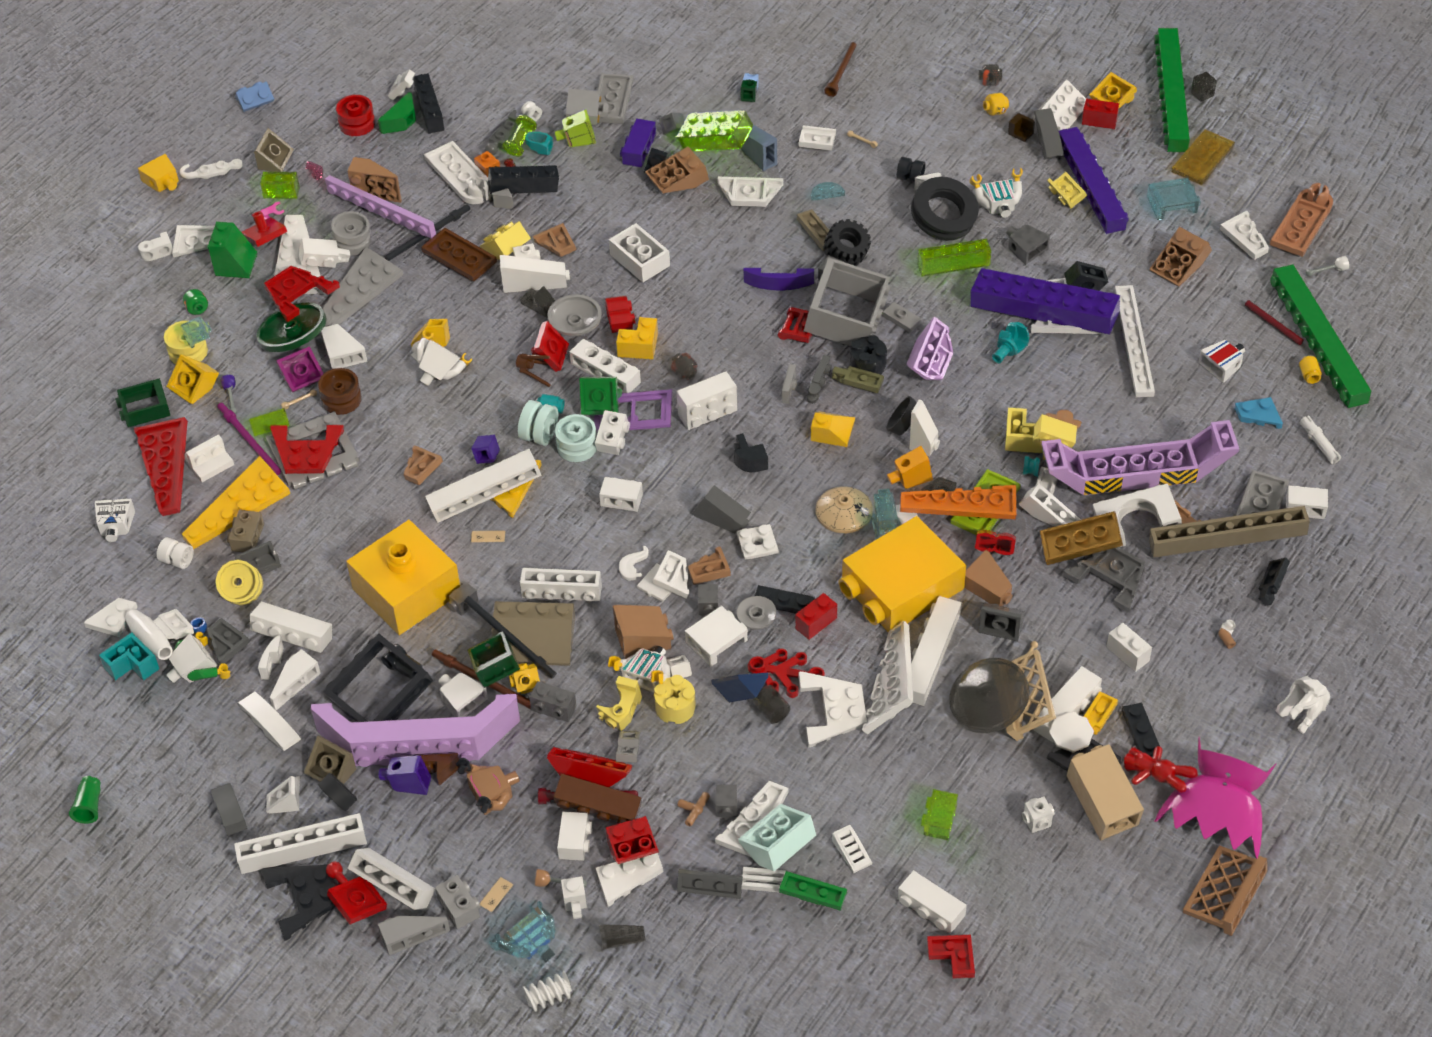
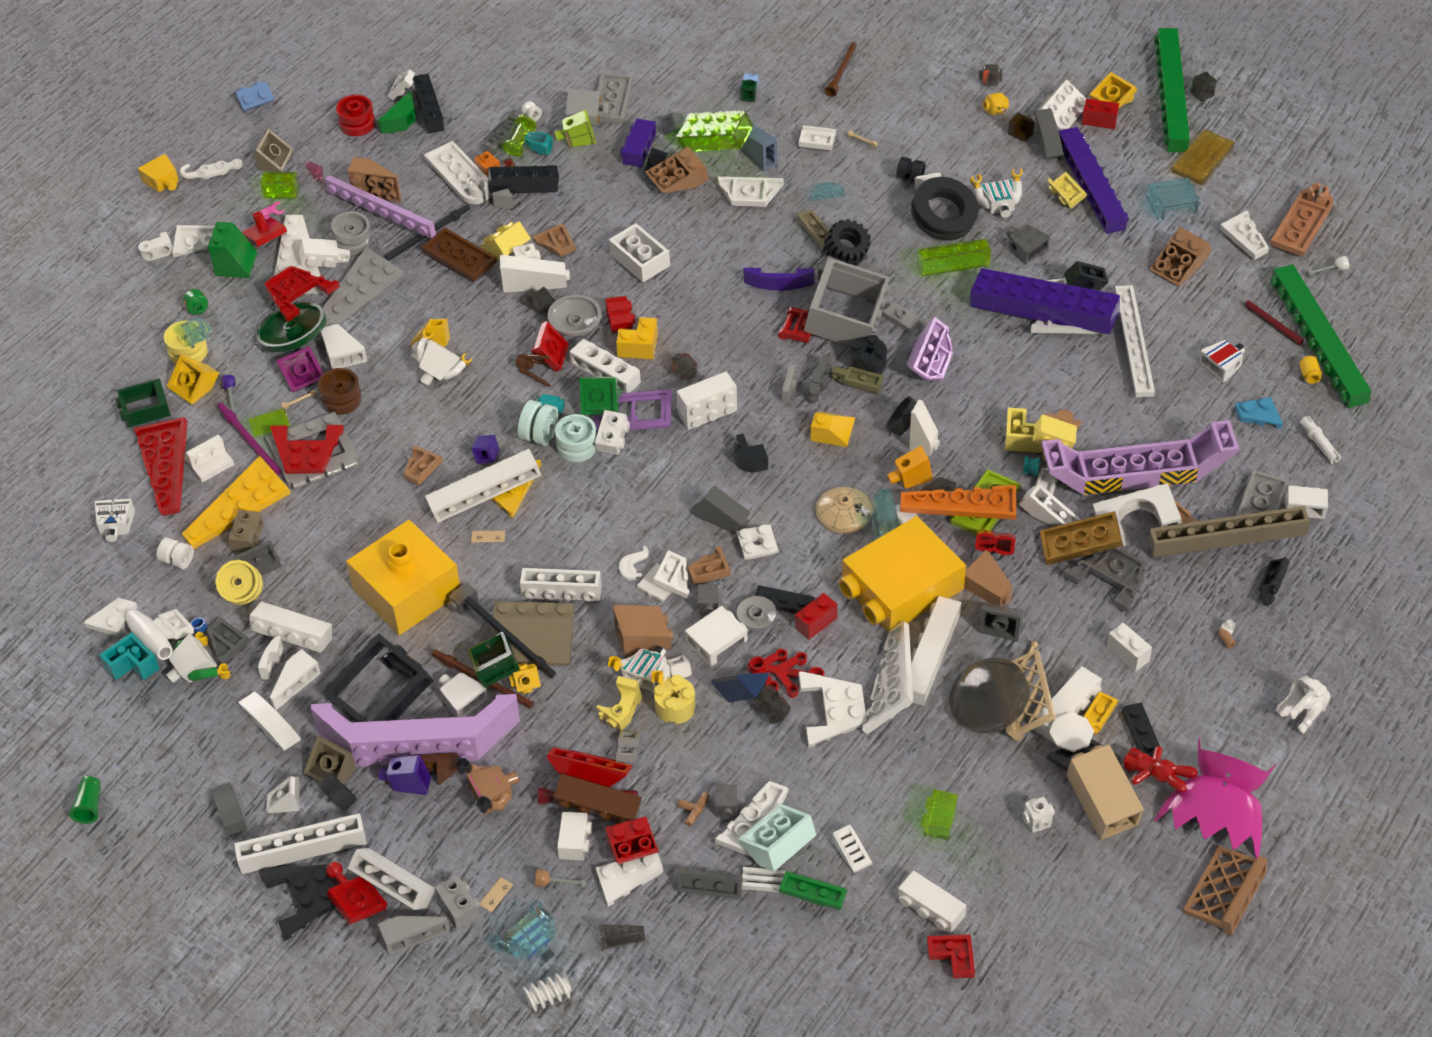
flat silver brick [530,681,577,722] -> none
white brick [561,876,587,919] -> none
white brick [599,477,643,512] -> none
teal piece [992,322,1029,364] -> none

